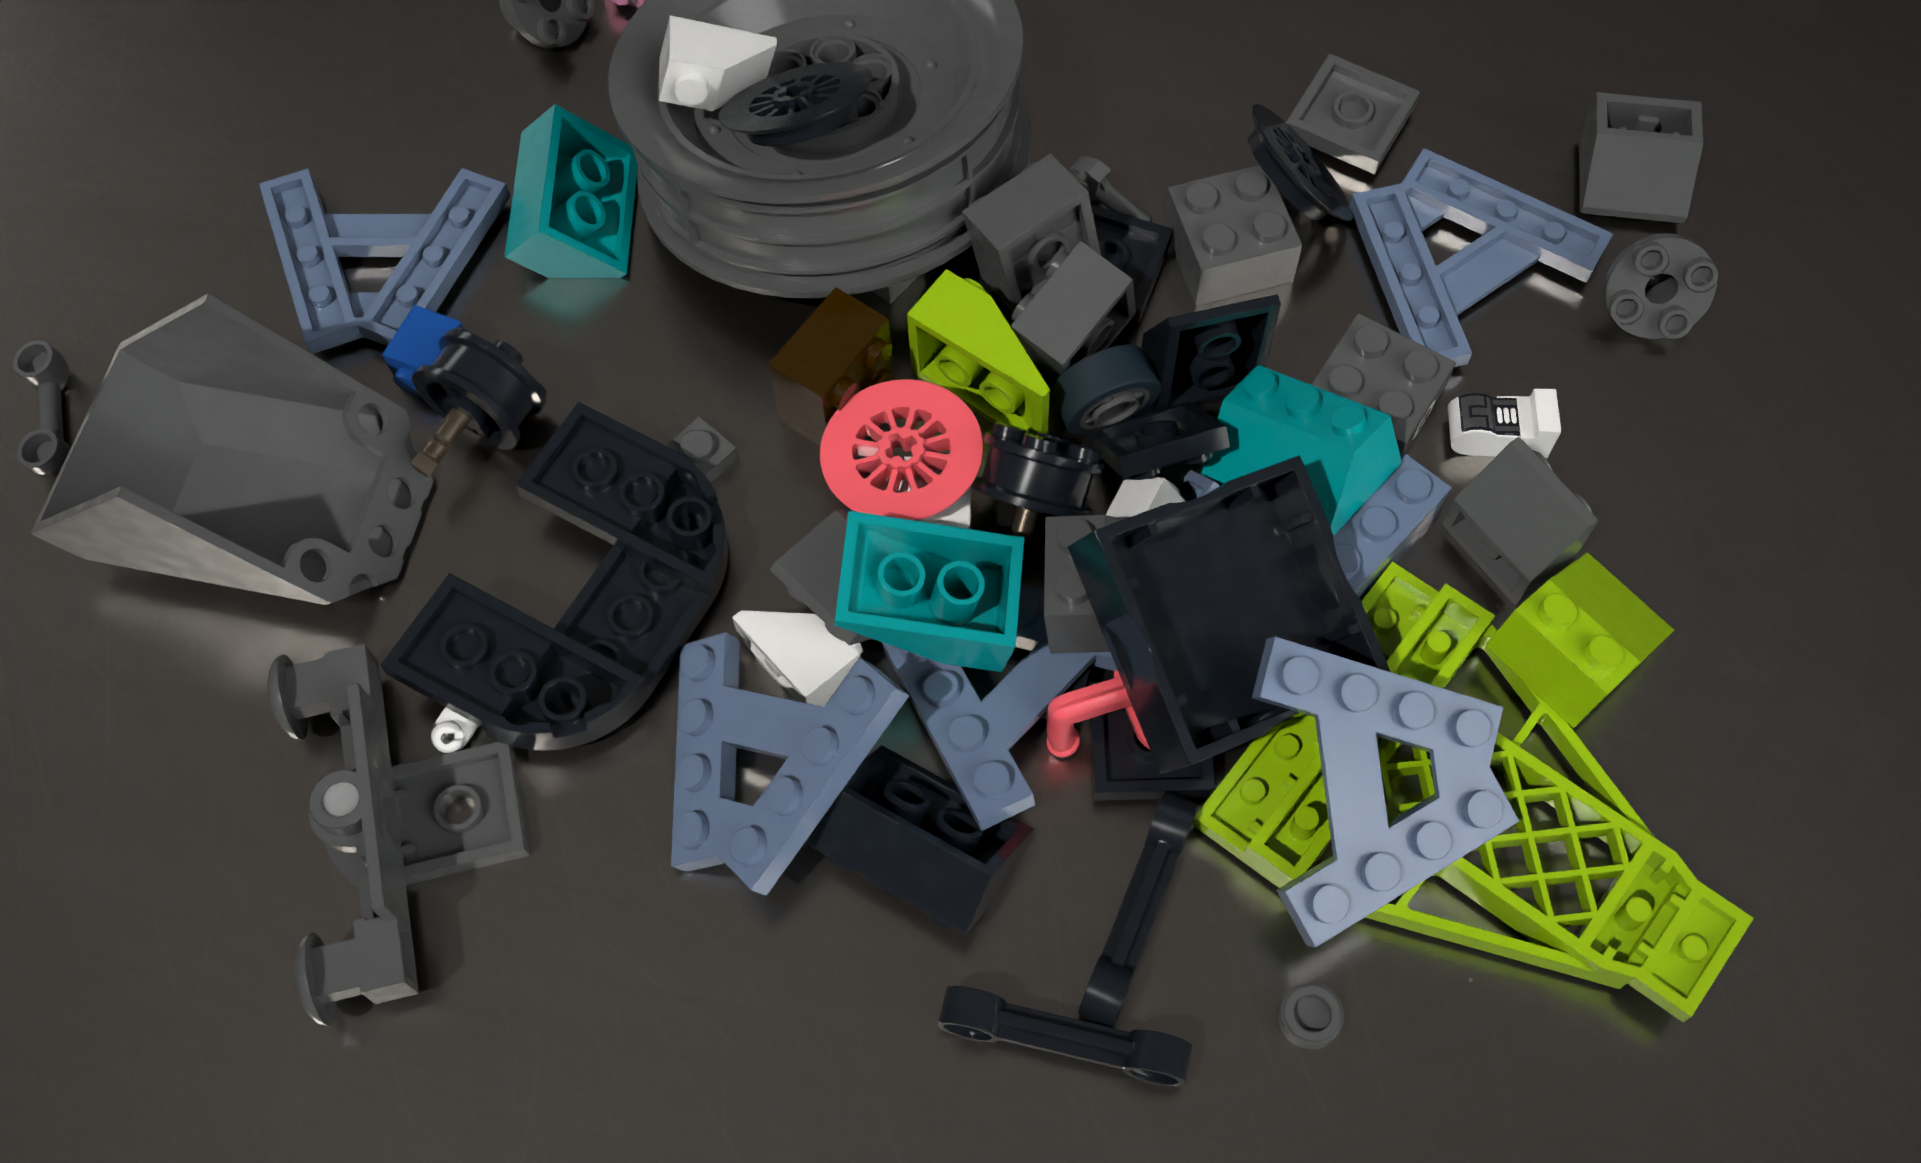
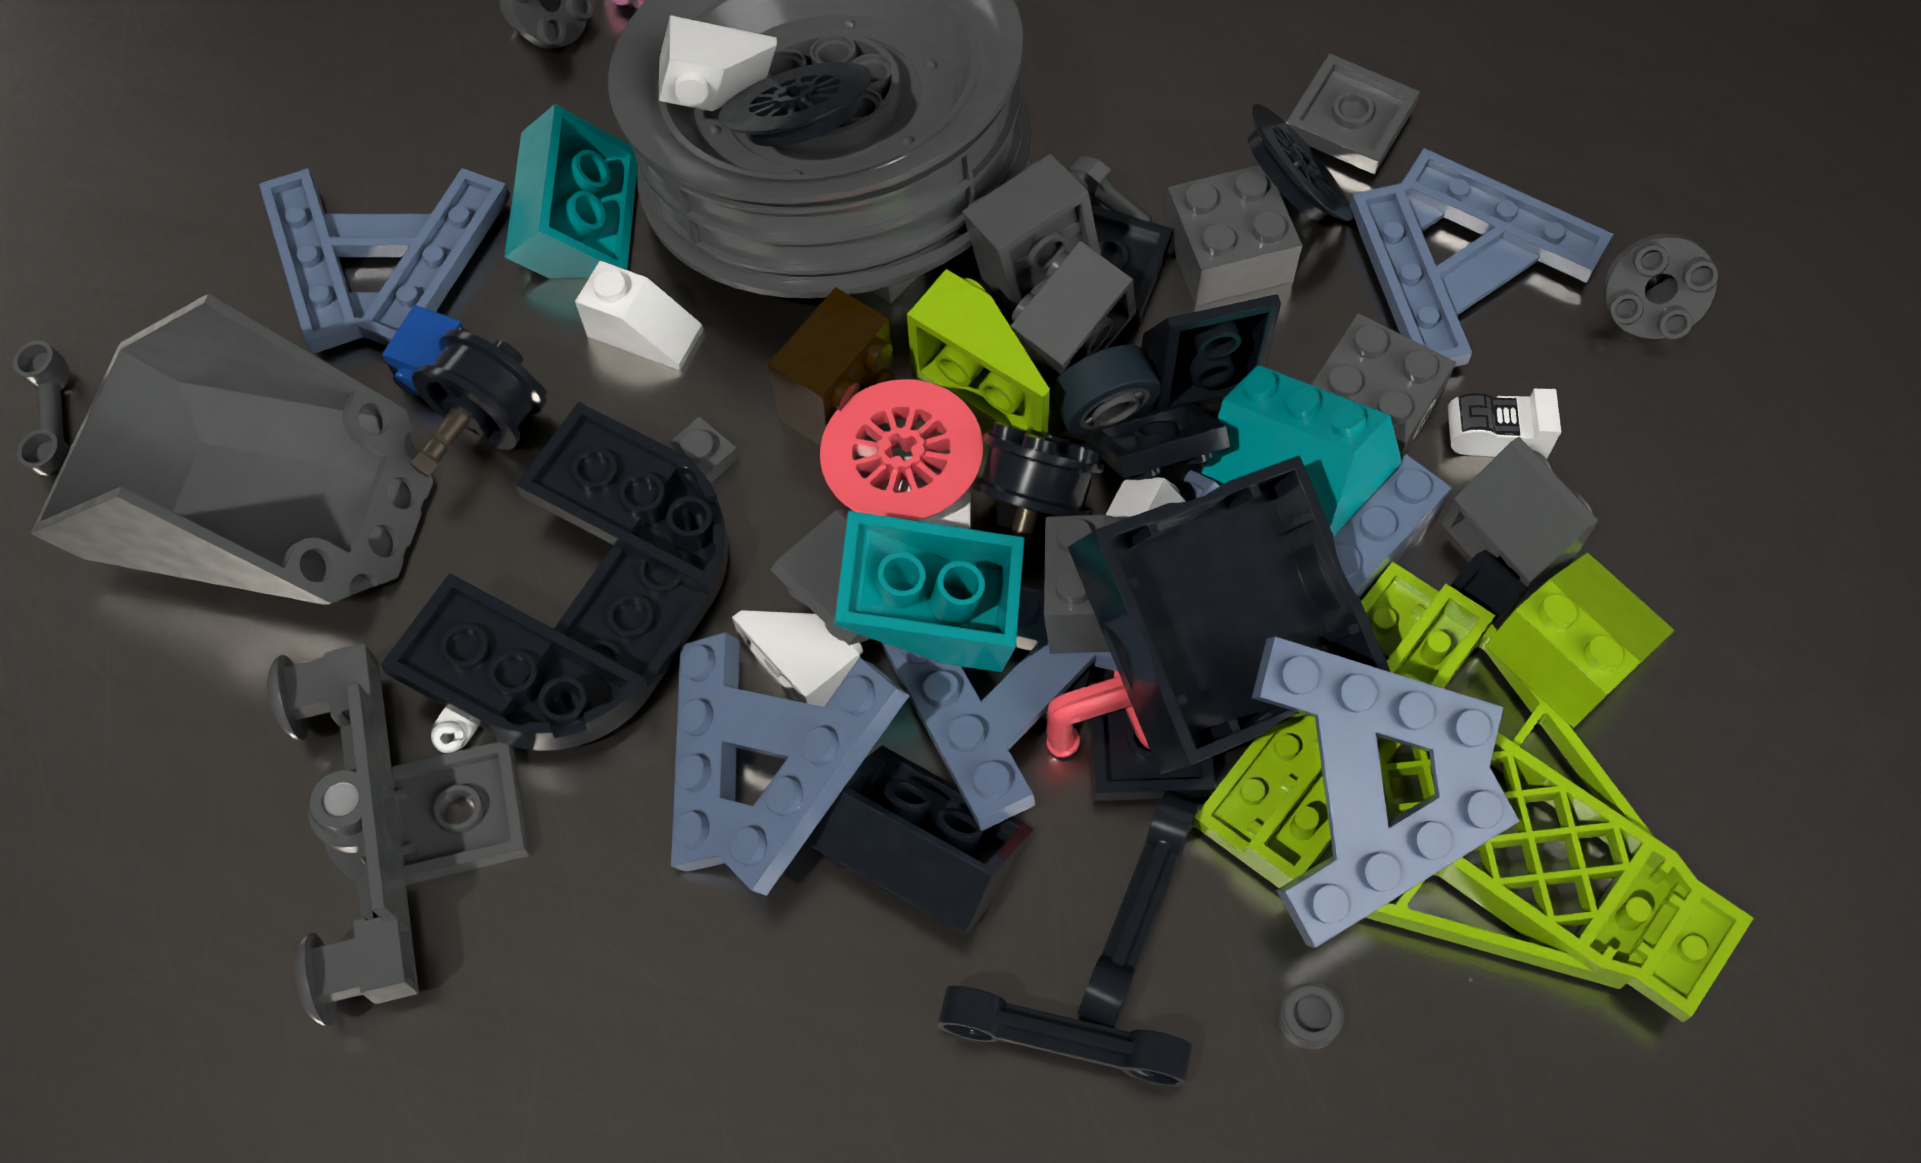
dark grey slope [1579,92,1703,223] -> none
none -> white slope [575,261,704,371]
none -> black plate [1450,550,1528,627]

